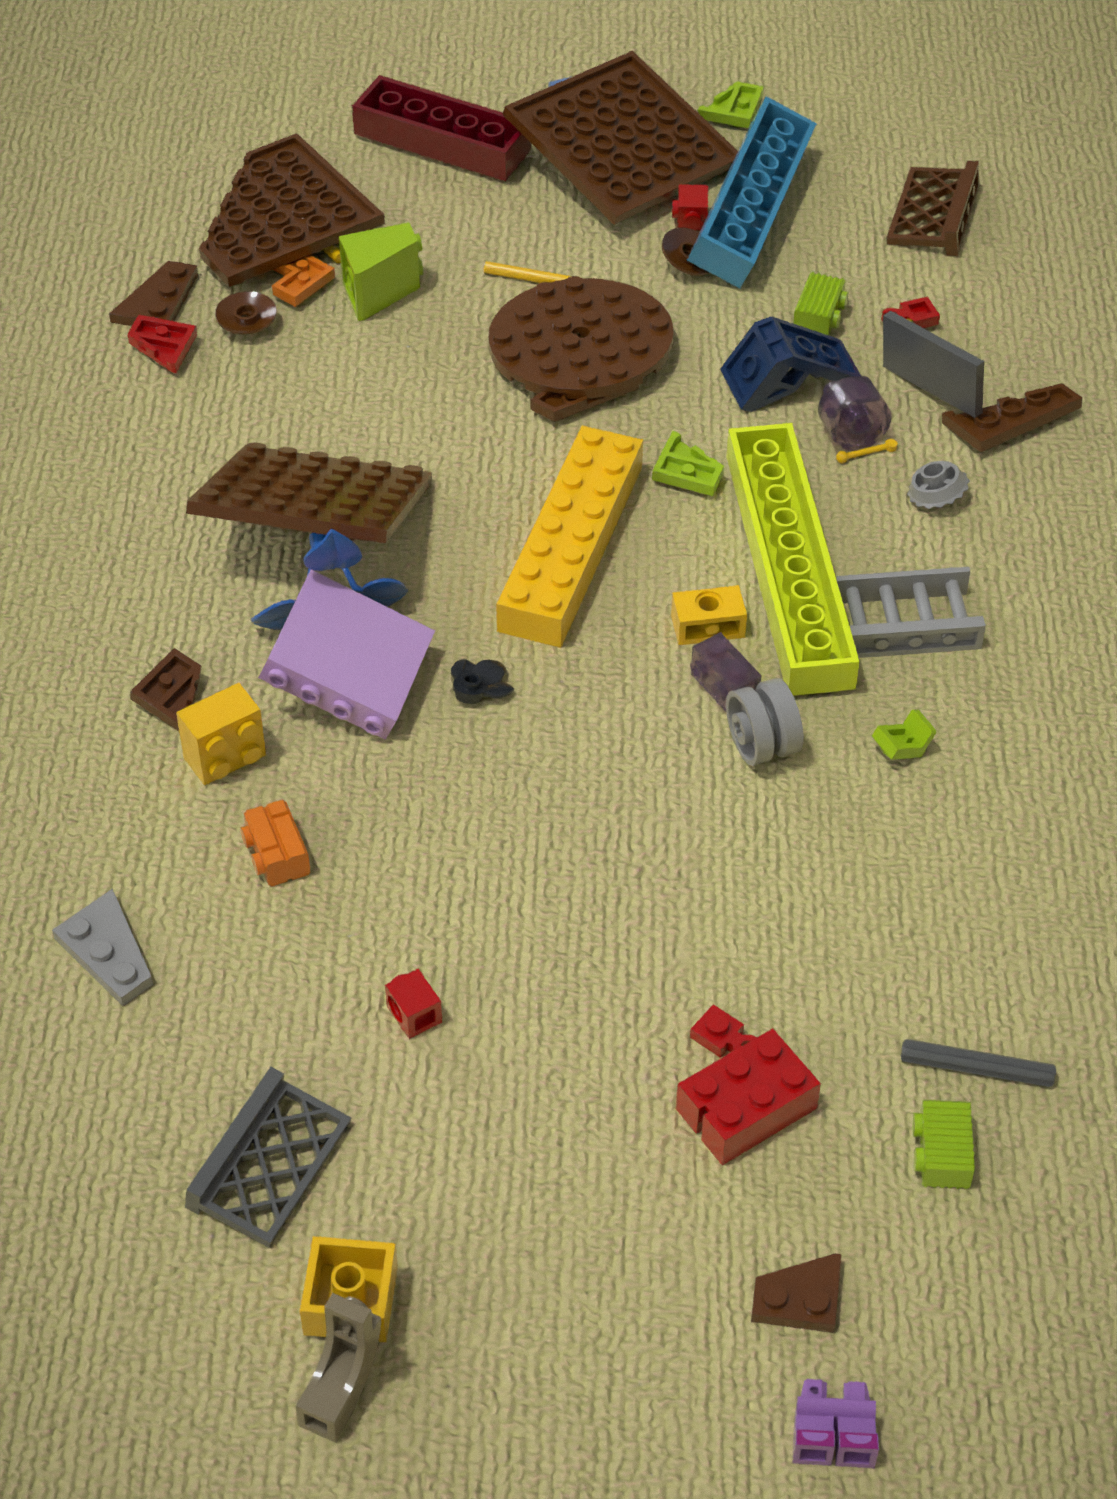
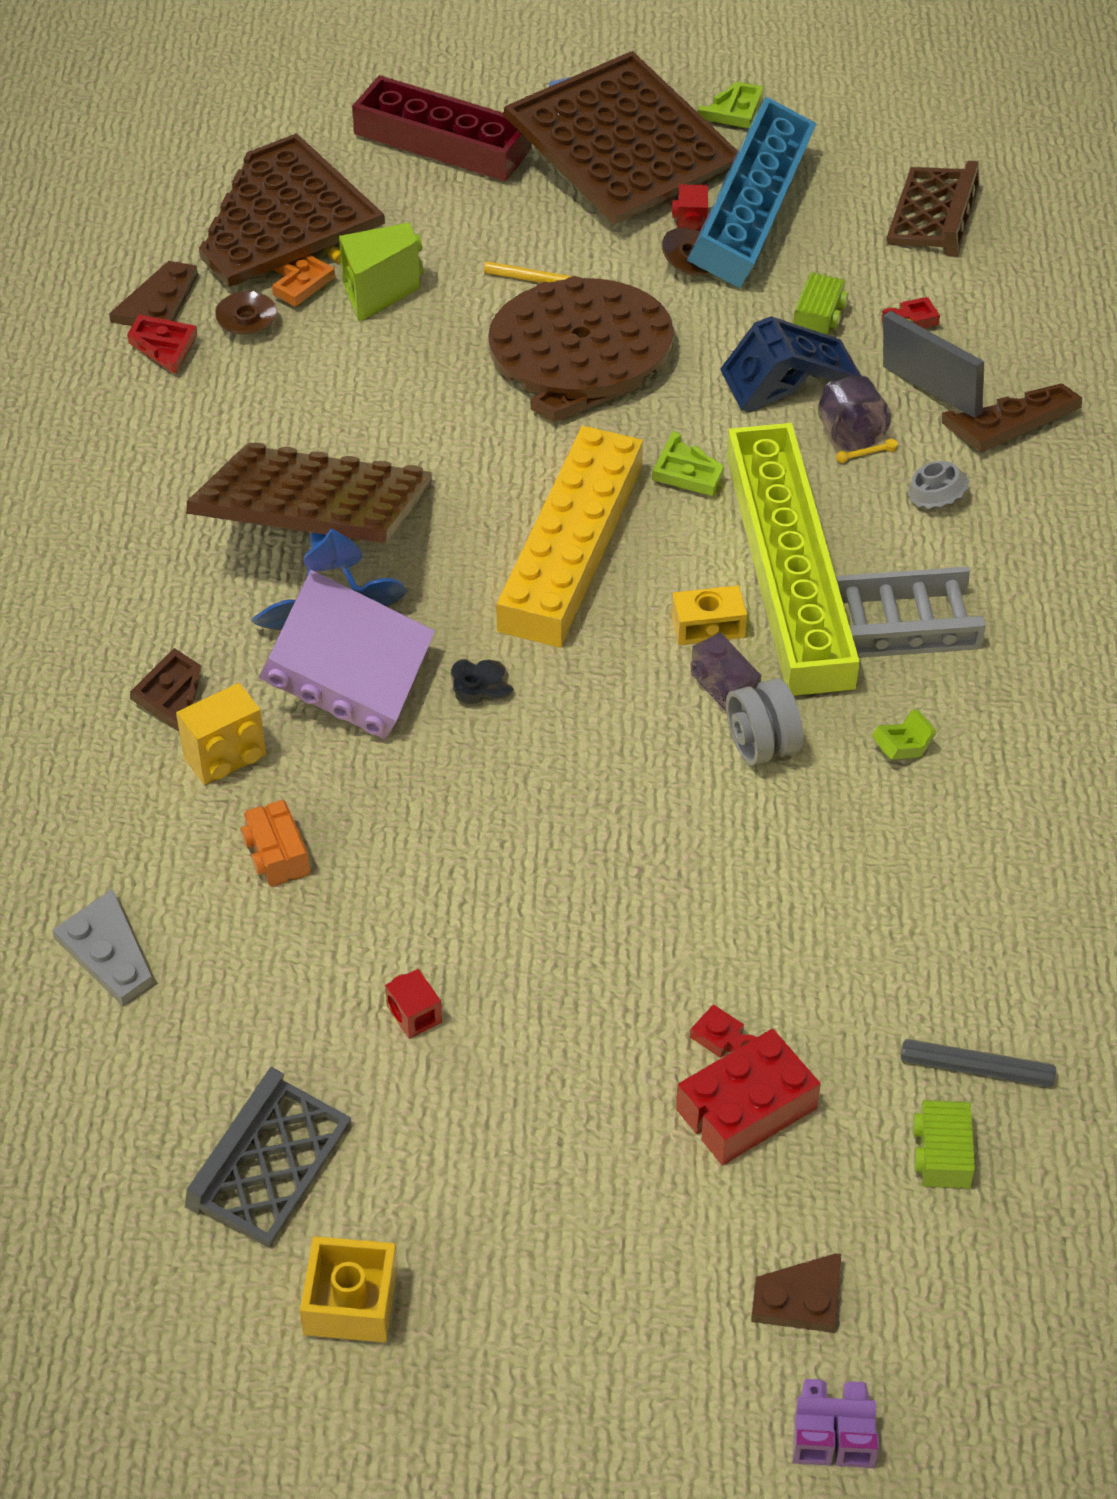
dark tan arch [296,1293,381,1443] -> none

